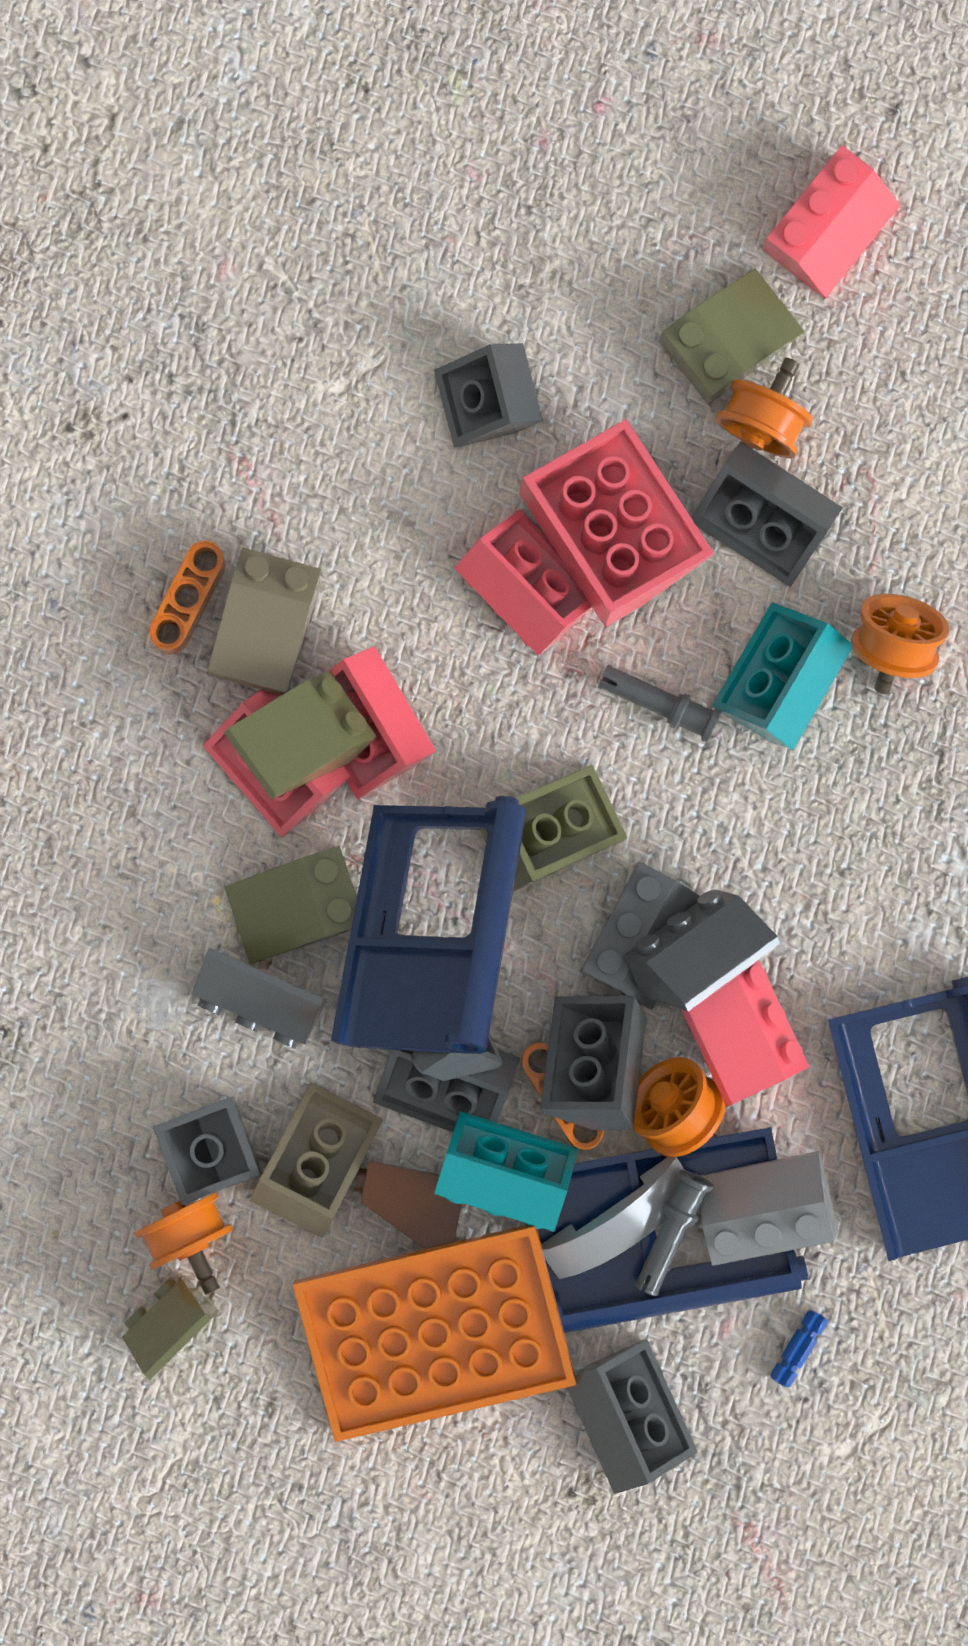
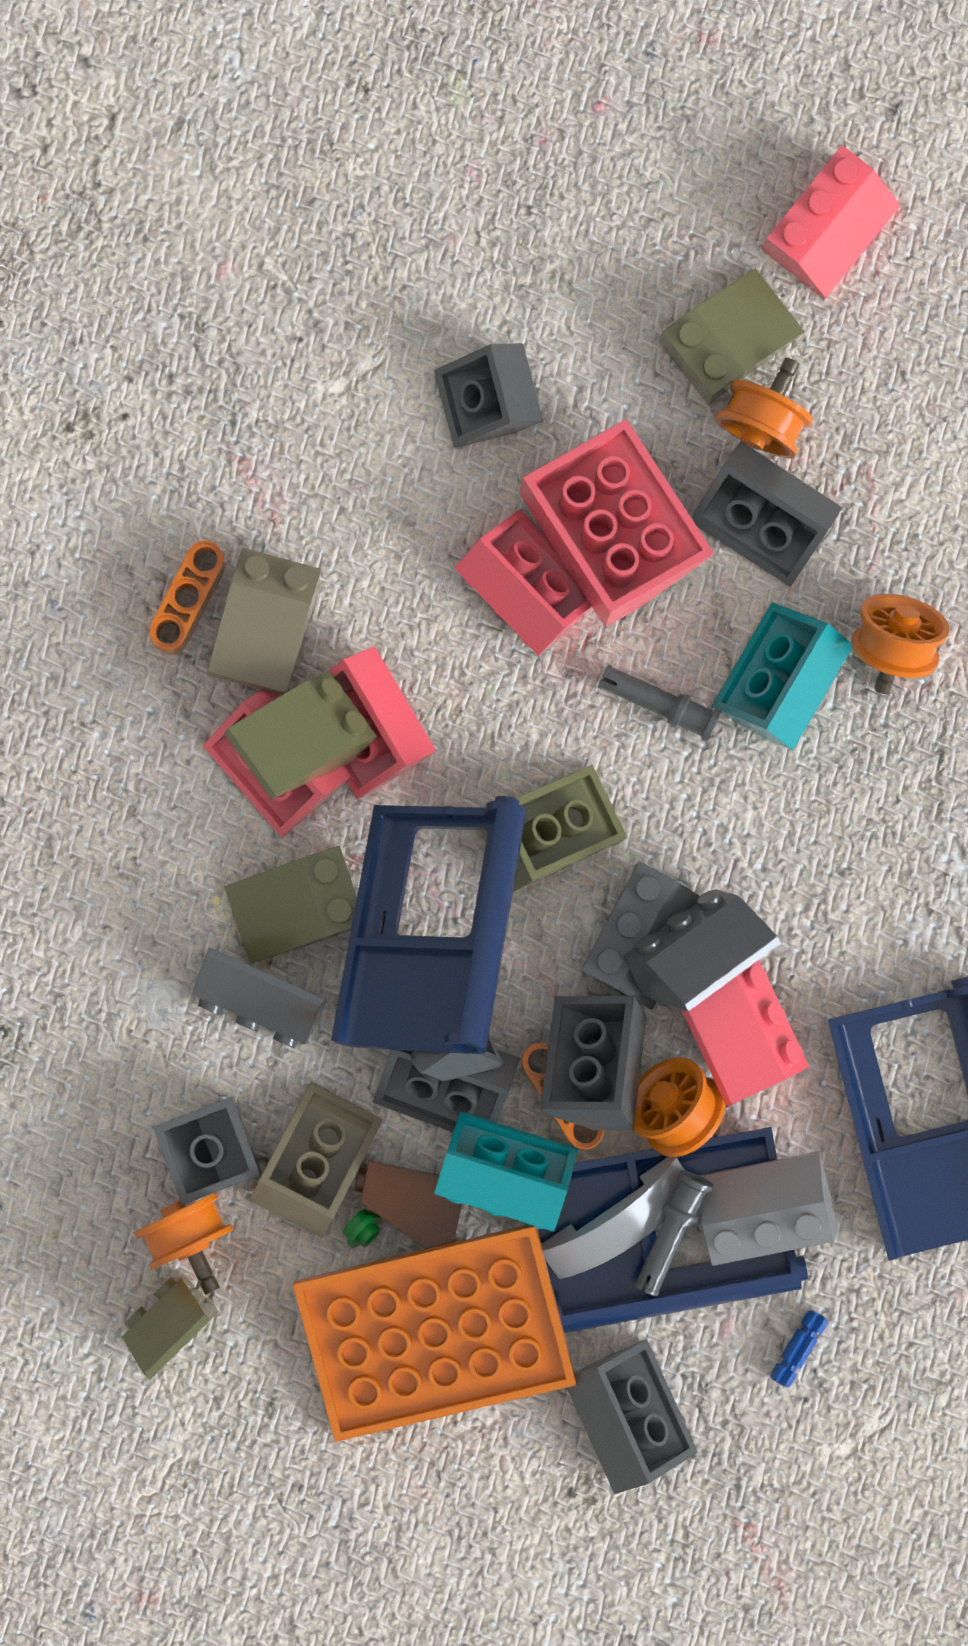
none -> green plate [343,1209,381,1248]

